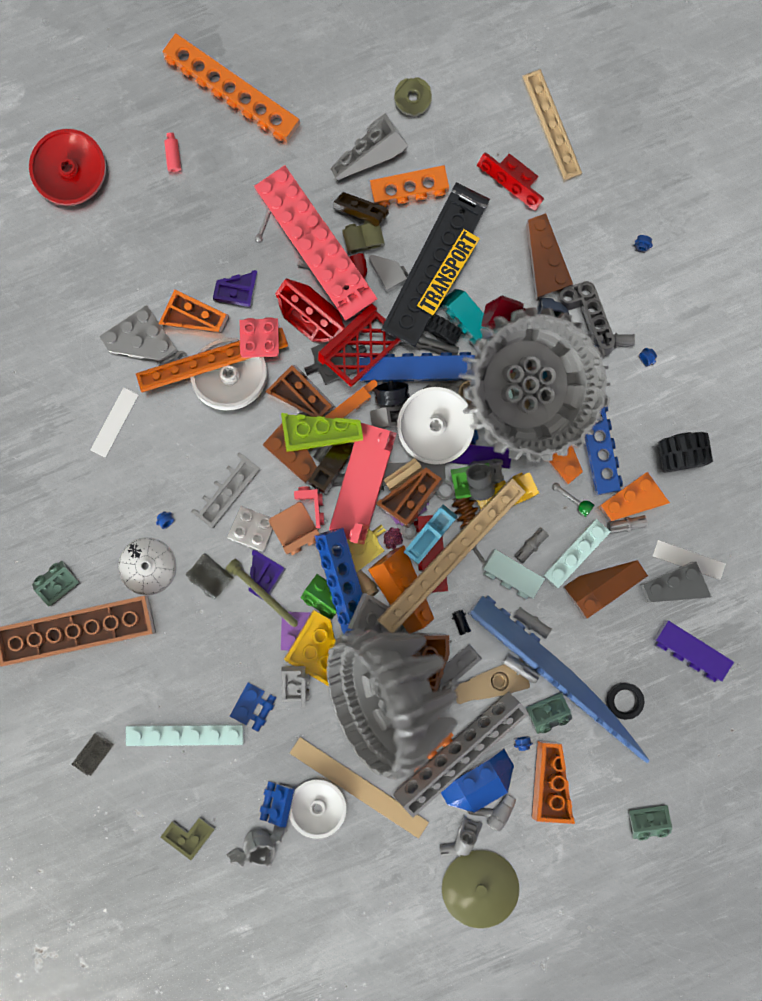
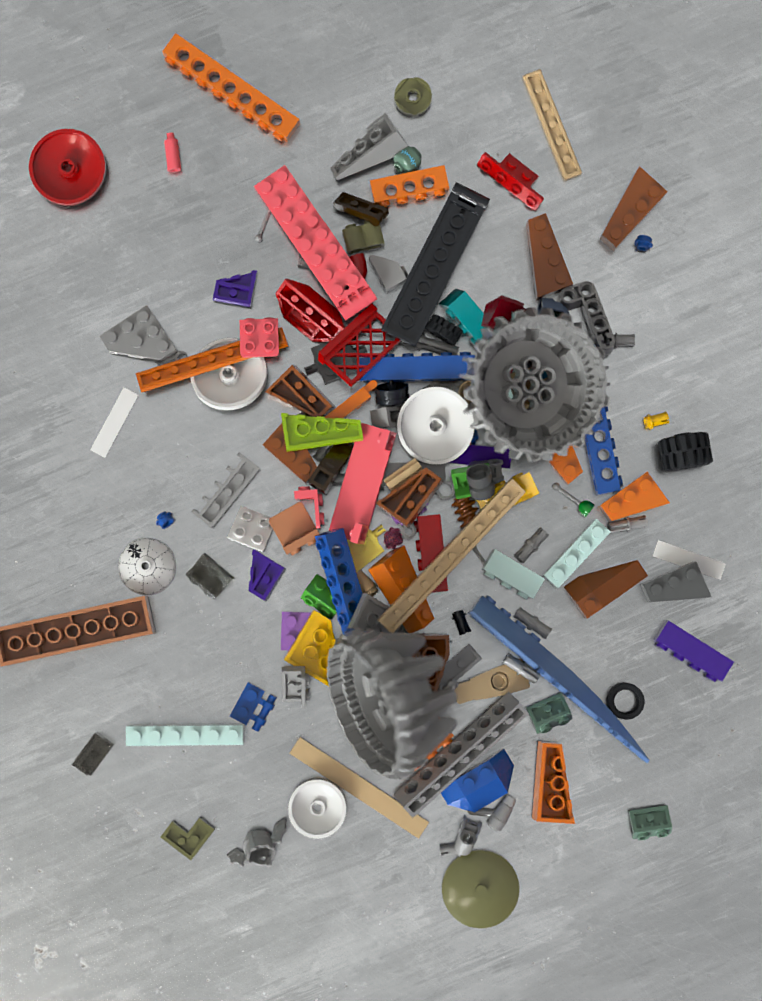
sand green bracket [32,561,79,607] -> none
orange wedge [158,289,229,332] -> none
olive piece [225,558,298,627] -> none
blue plate [260,781,295,828] -> none
medium azure slope [404,504,458,564] -> none
sticker [417,229,480,315] -> none
blue plate [514,736,533,751] -> none
blue plate [639,348,657,366] -> none
none -> sand green head [393,146,422,173]
none -> dark orange wedge [600,166,668,252]
none -> yellow pin [643,412,669,429]

